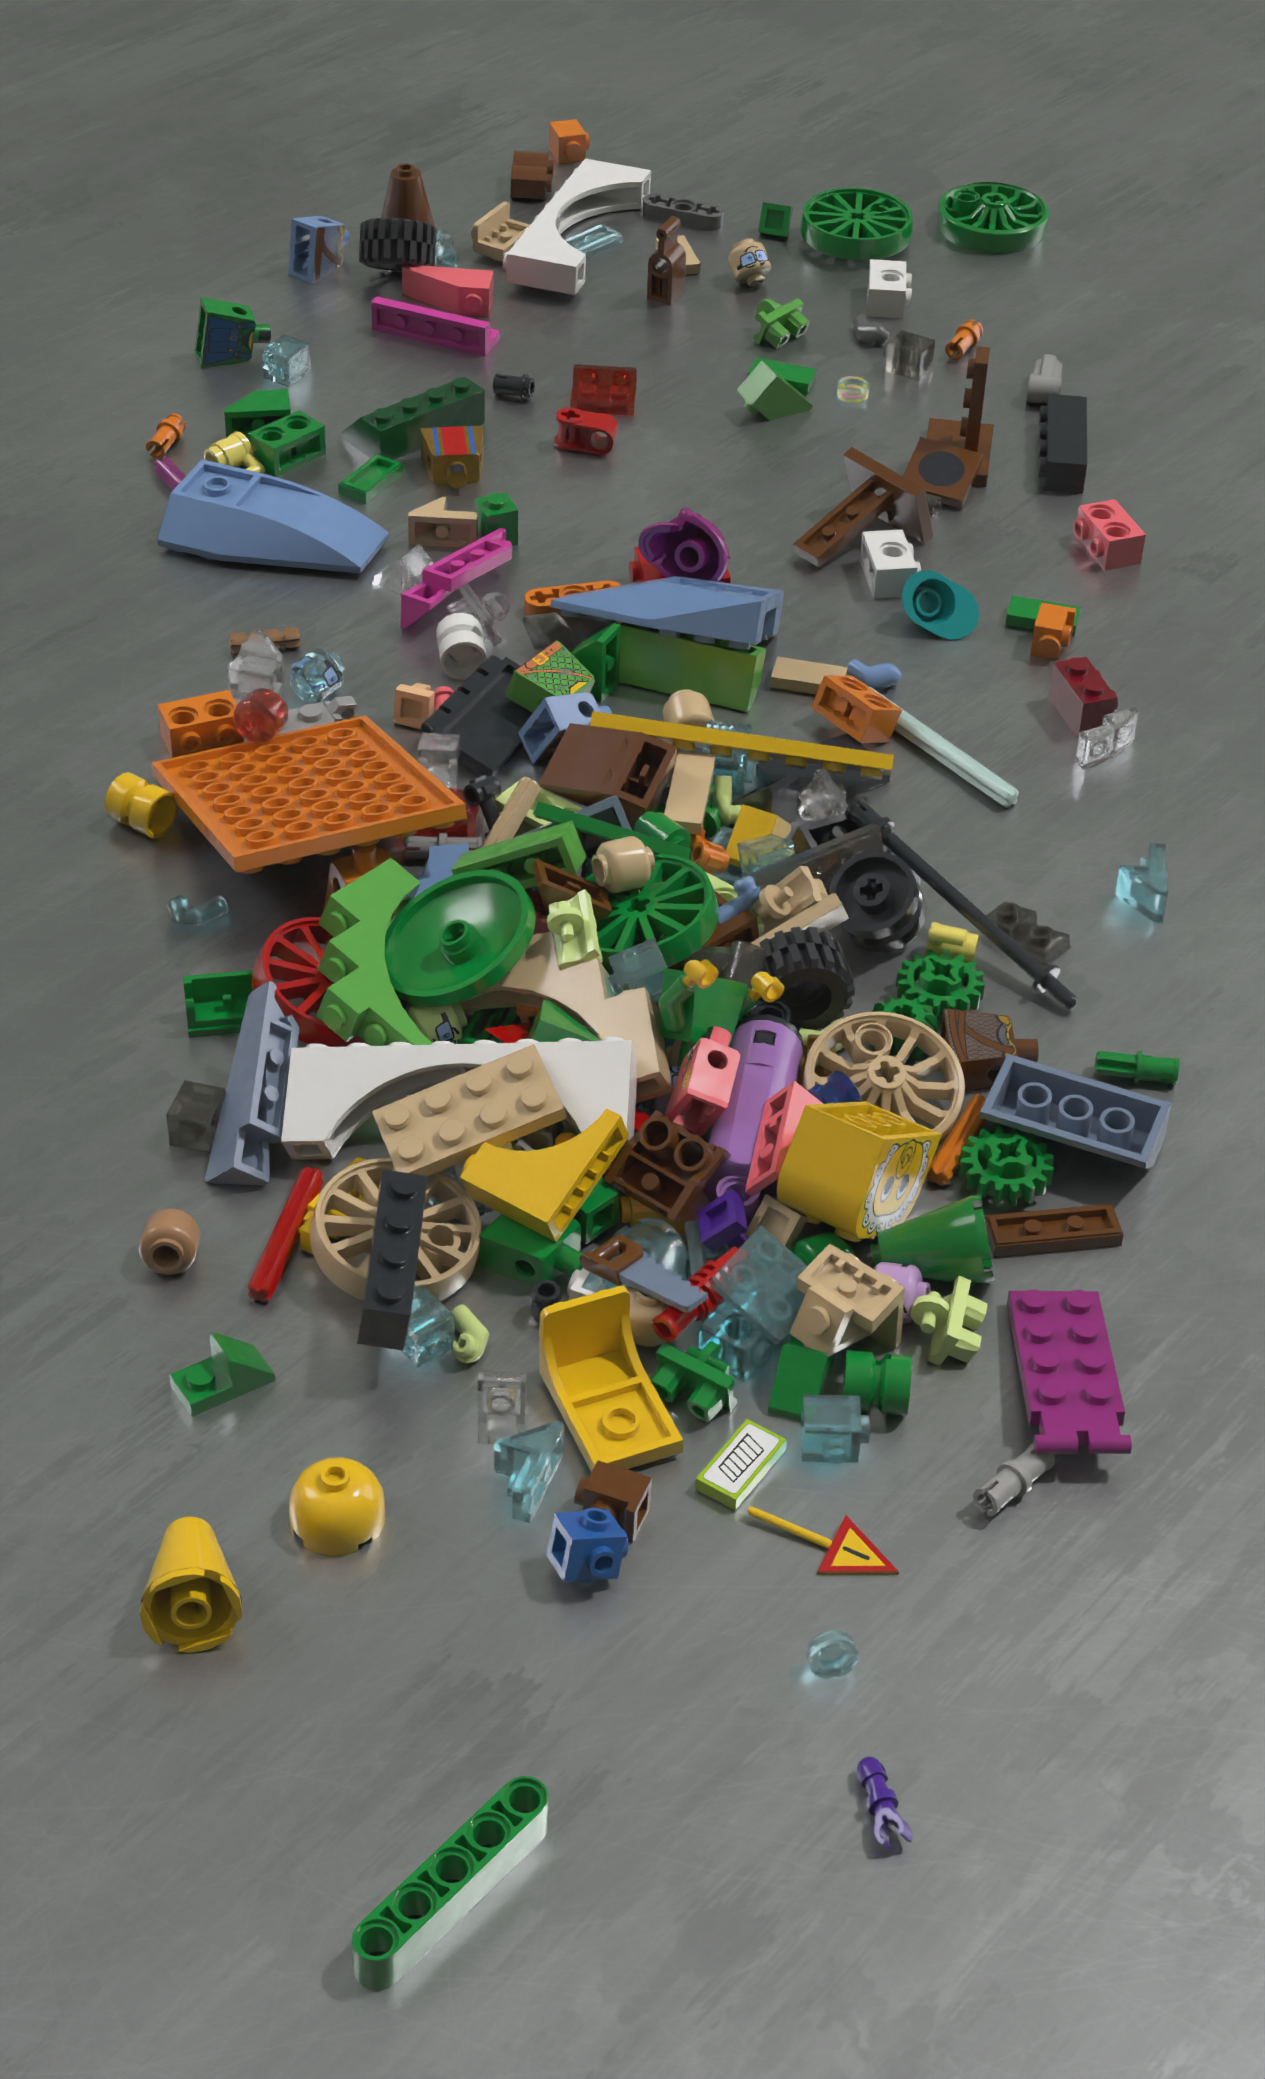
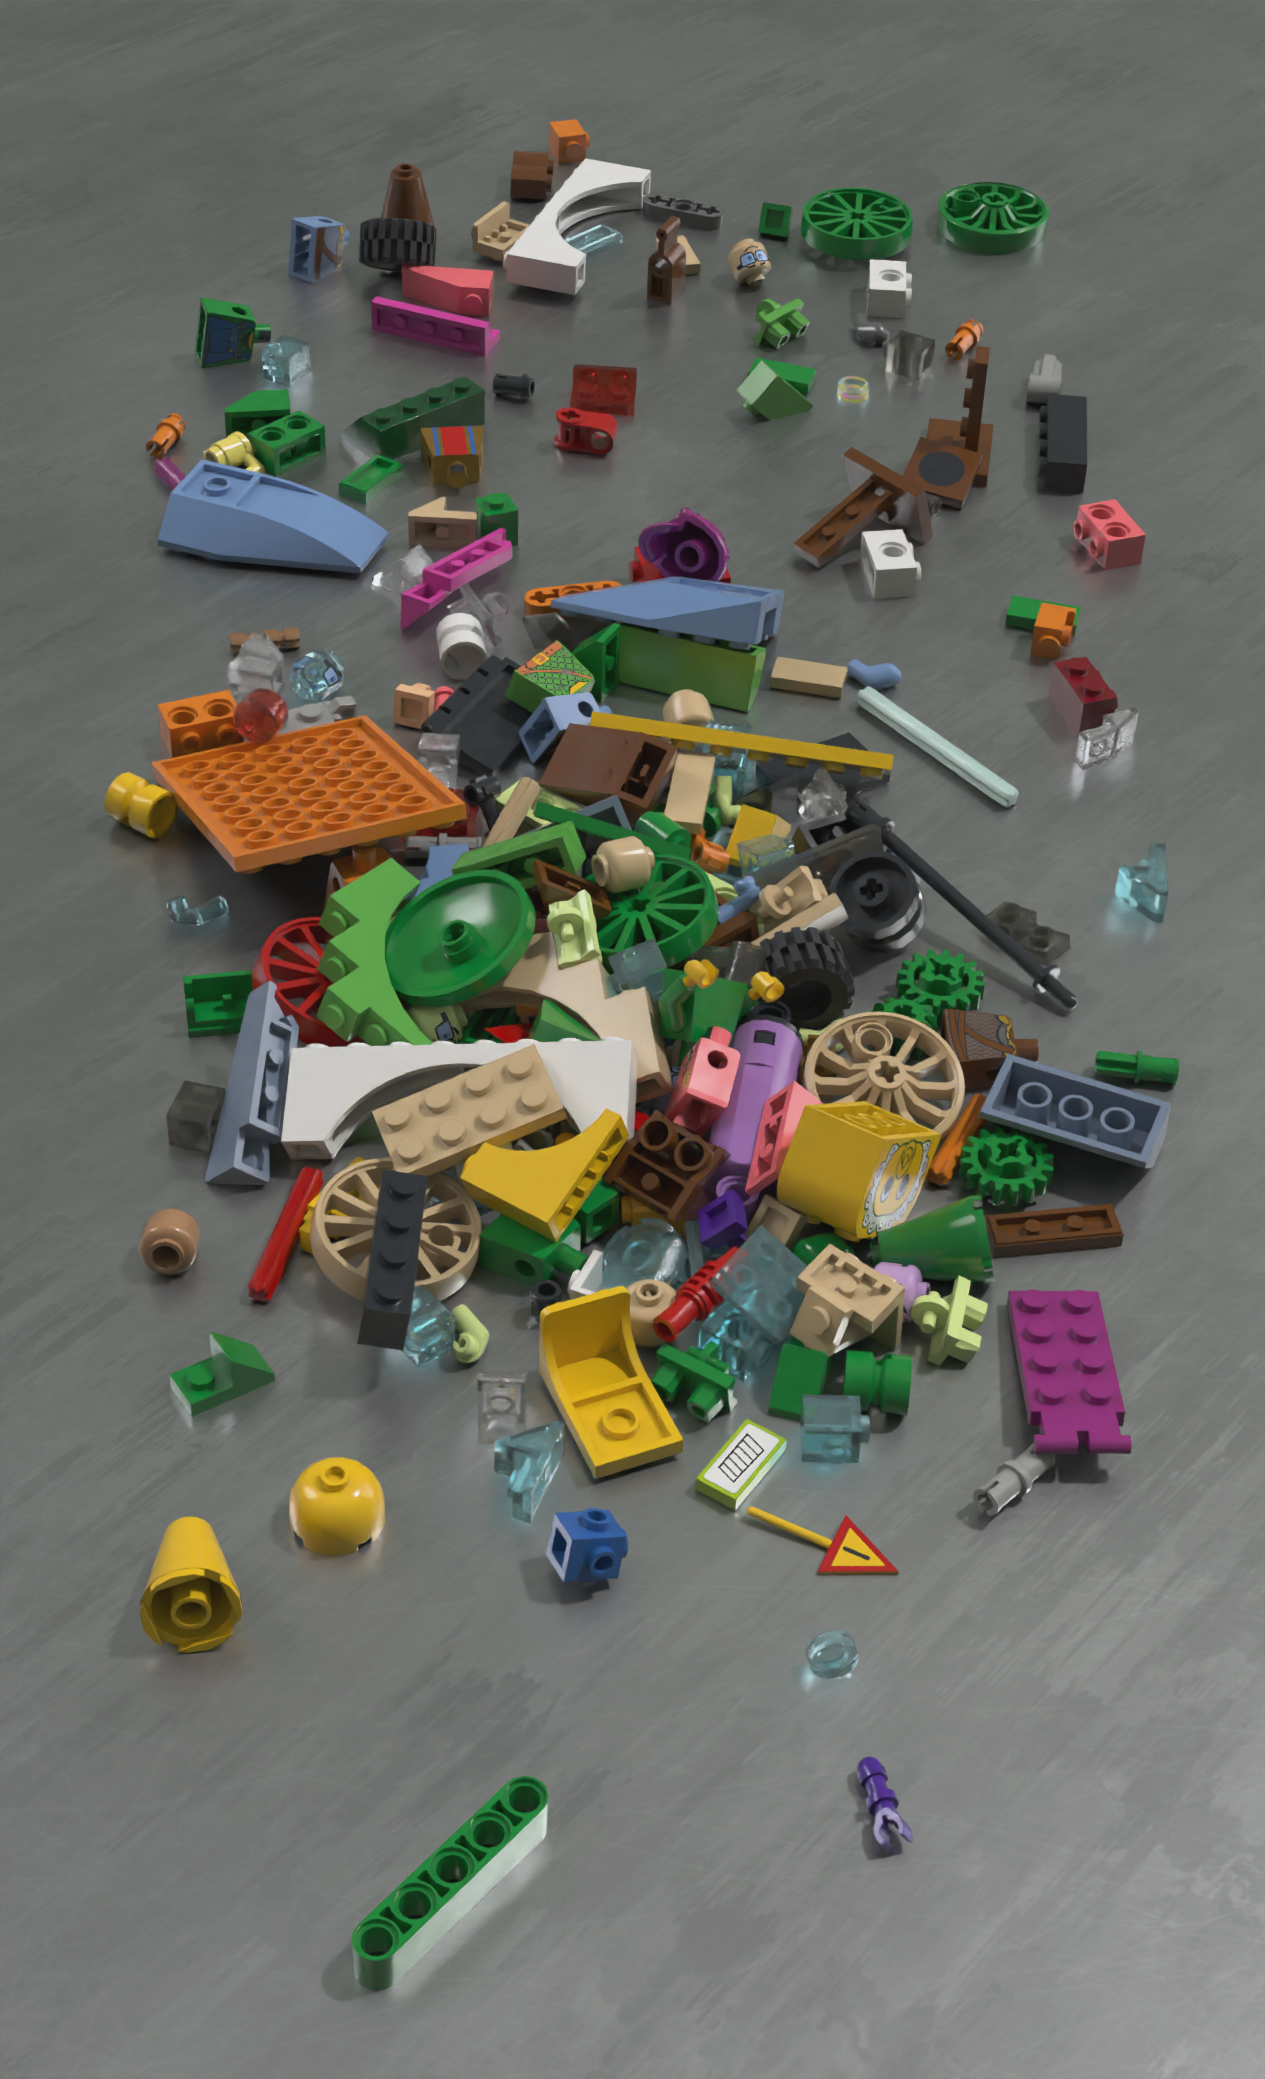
clear light blue piece [435,229,459,268] -> none
reddish brown brick [574,1460,652,1543] -> none
piece [579,1234,708,1312] -> none
clear blue wheel [808,1070,861,1104] -> none
orange brick [811,675,902,743] -> none
teal piece [901,570,980,640] -> none
light yellow piece [925,922,979,963] -> none

